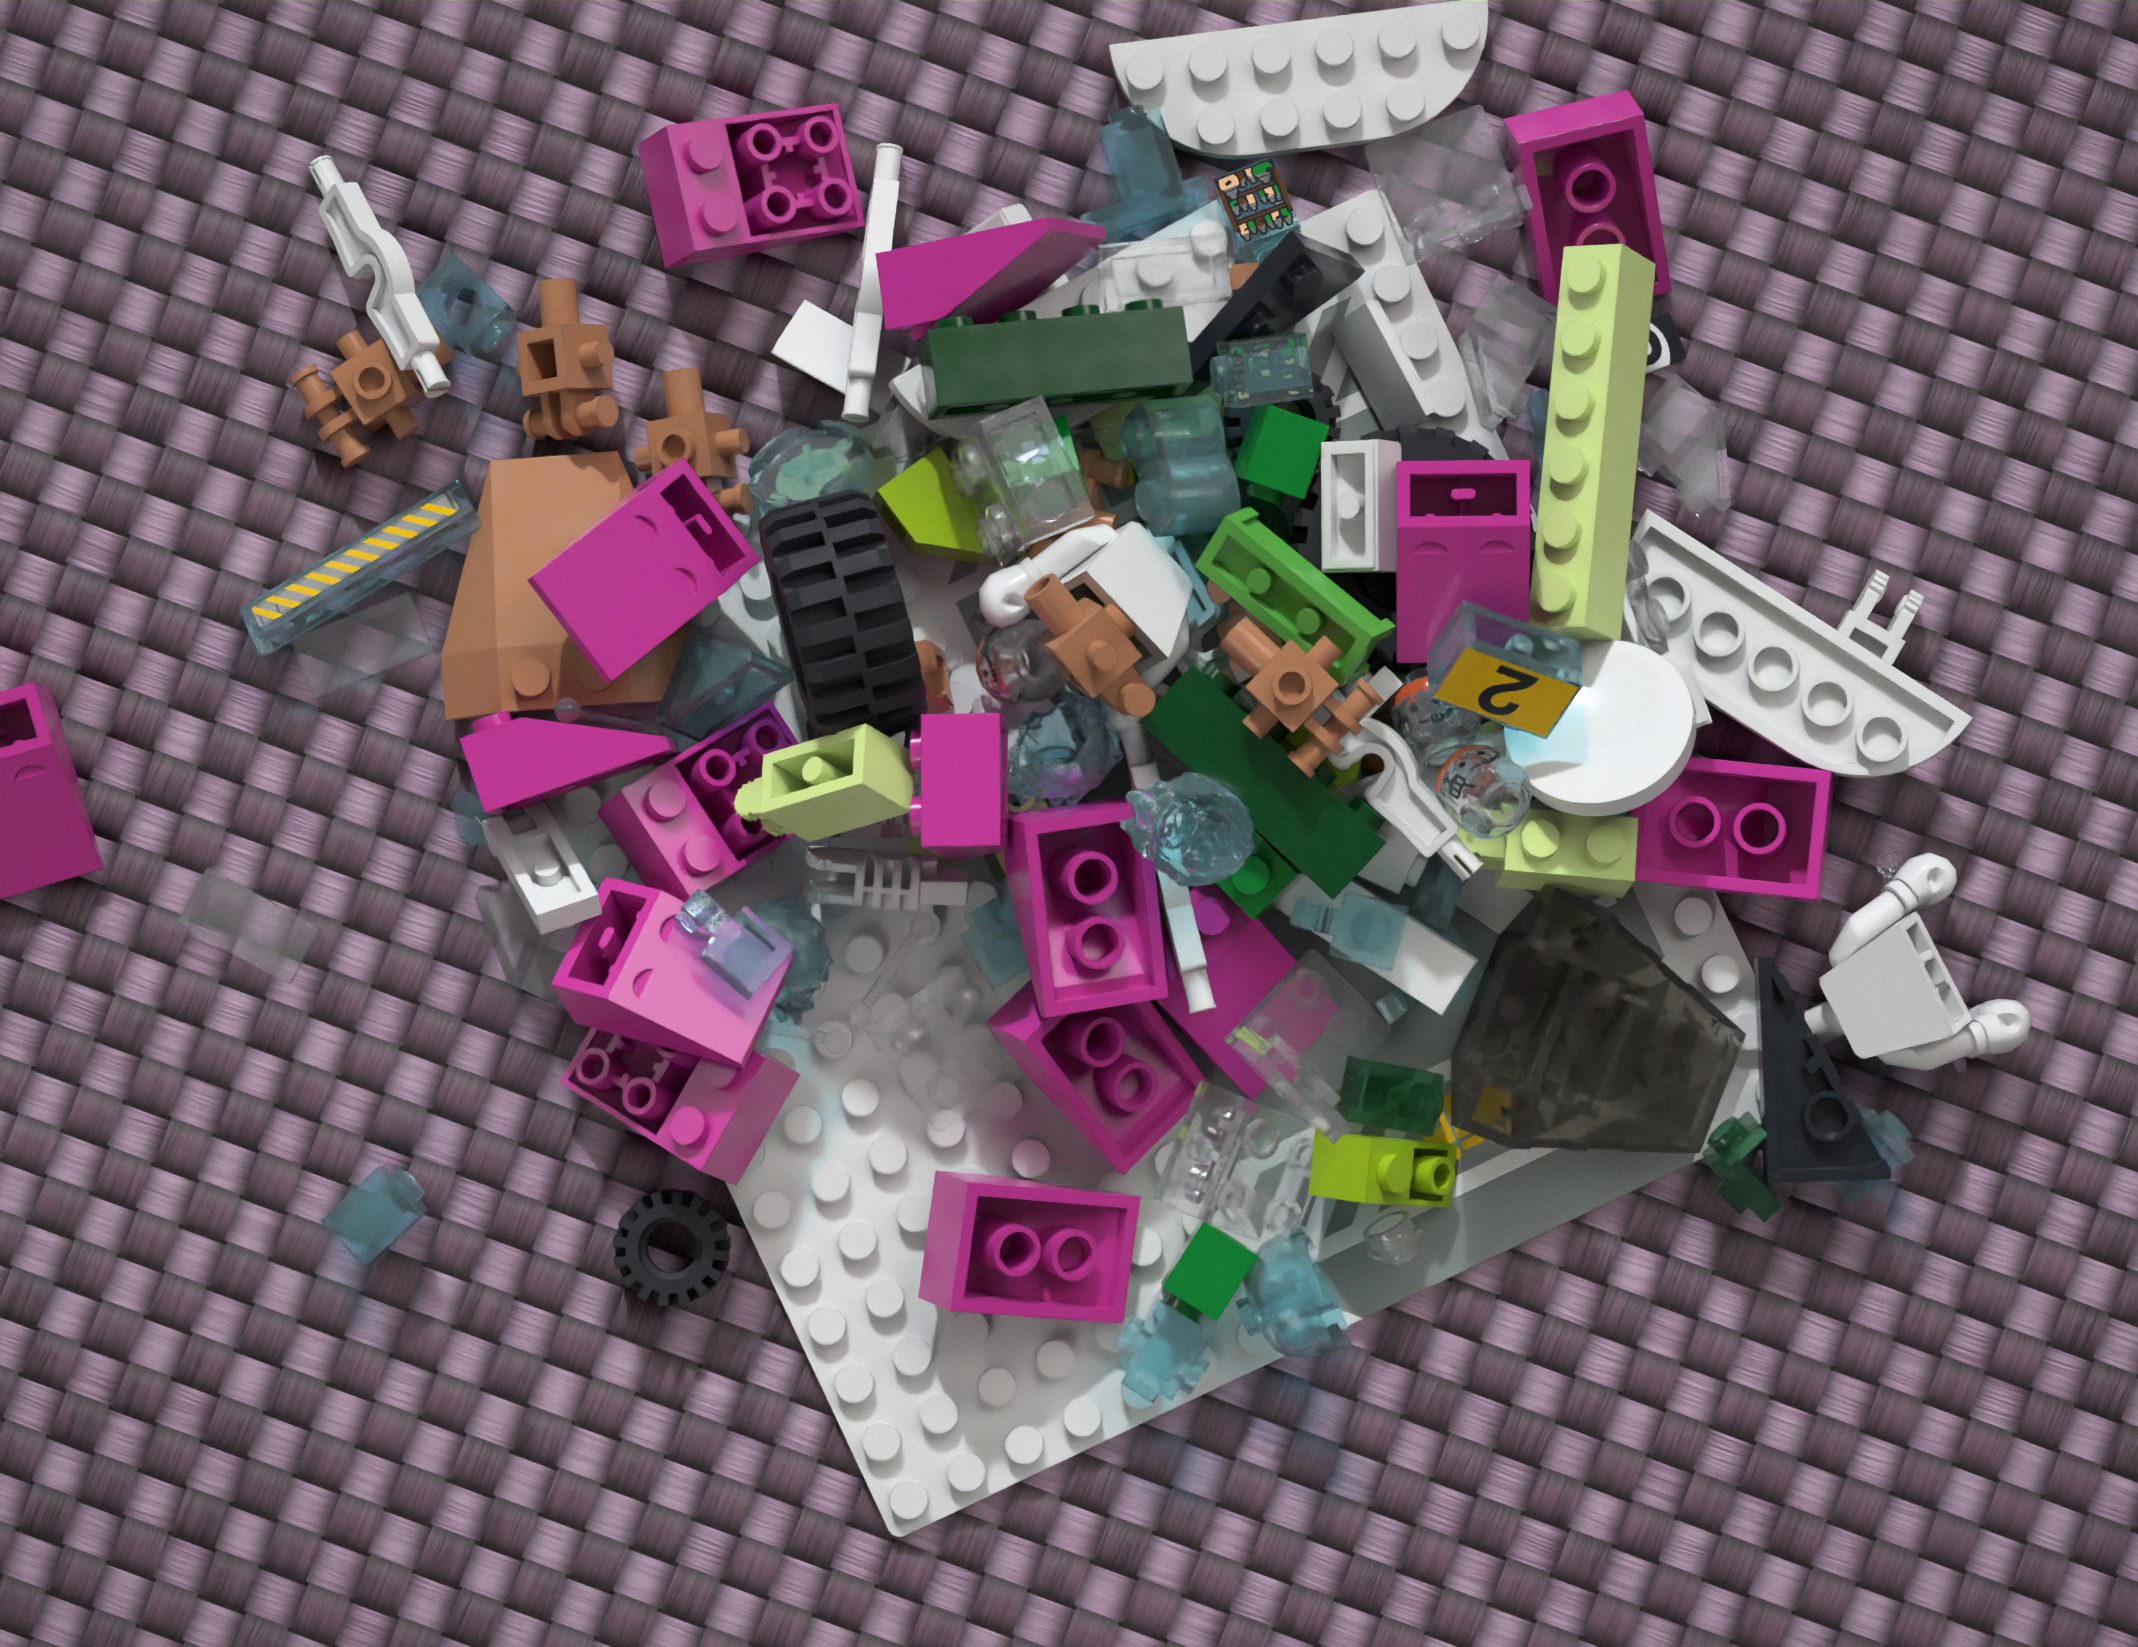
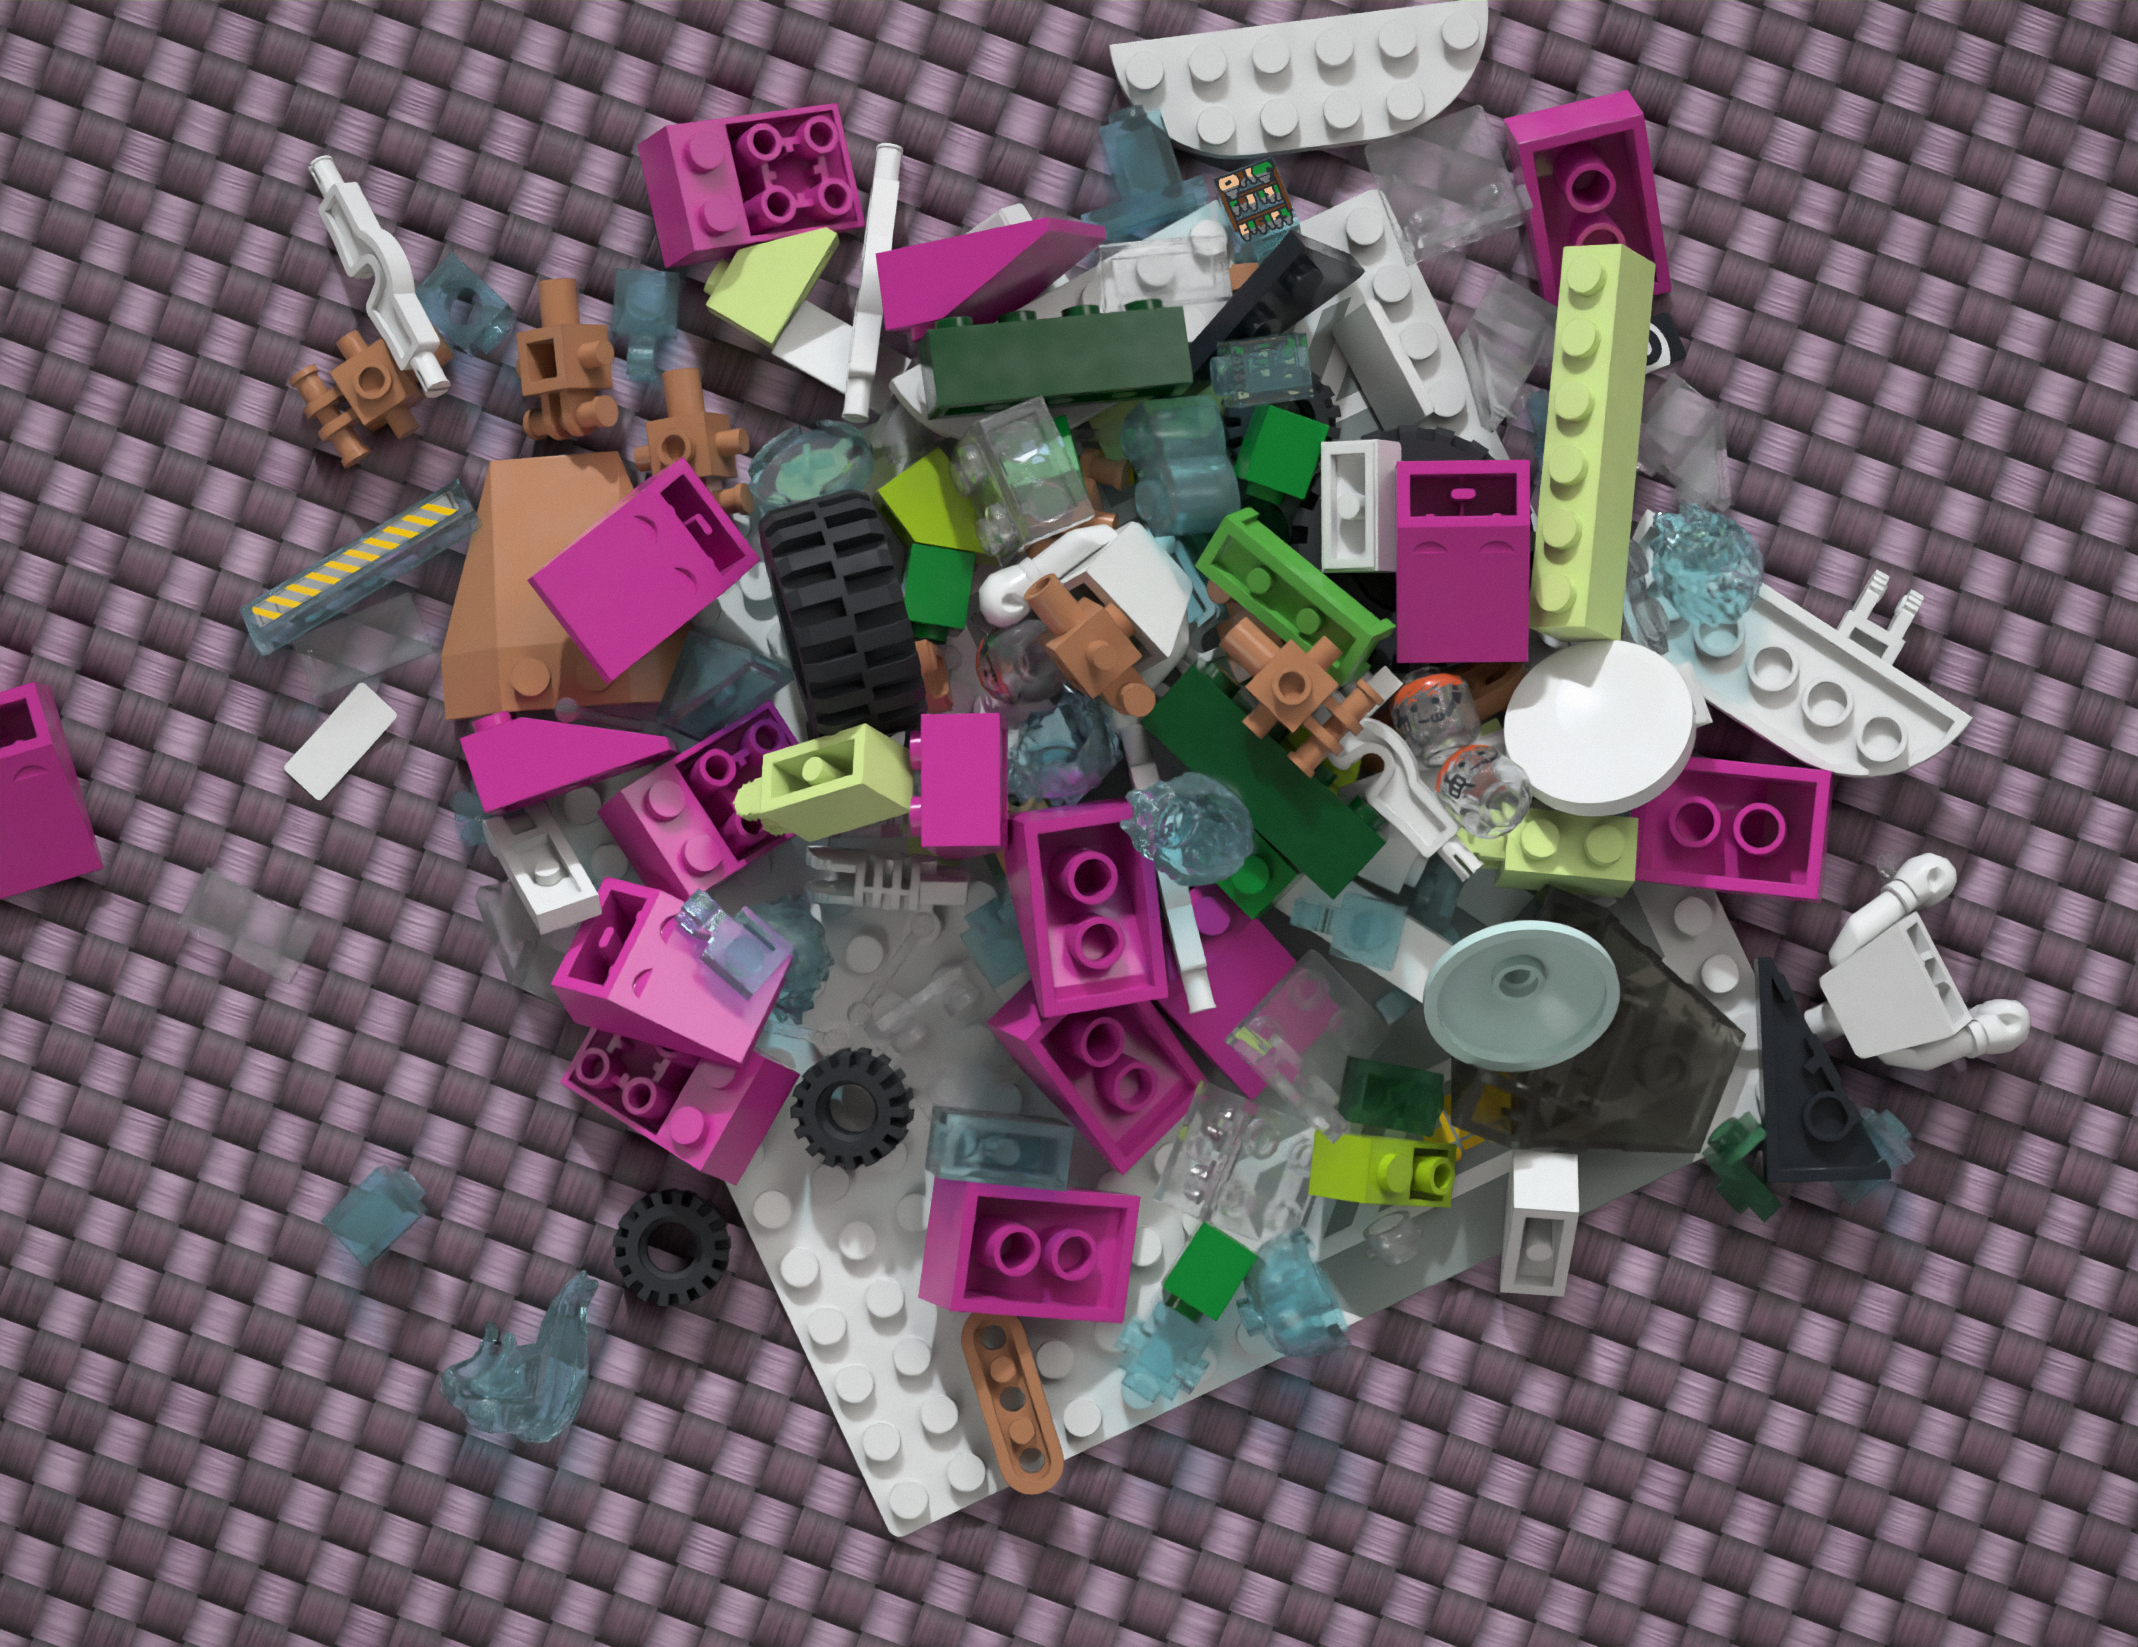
brick [1427,600,1583,739] -> none
none -> white sticker [284,683,397,800]
none -> clear light blue piece [439,1270,599,1444]
none -> clear light blue plate [612,268,682,382]
none -> yellowish green slope [703,227,840,349]
none -> black tyre [790,1047,915,1170]
none -> green brick [900,543,976,645]
none -> clear light blue brick [925,1105,1074,1192]
none -> nougat plate [961,1313,1064,1495]
none -> light aqua dish [1423,920,1620,1072]
none -> white slope [1500,1150,1579,1297]
none -> clear light blue hair [1650,502,1765,627]

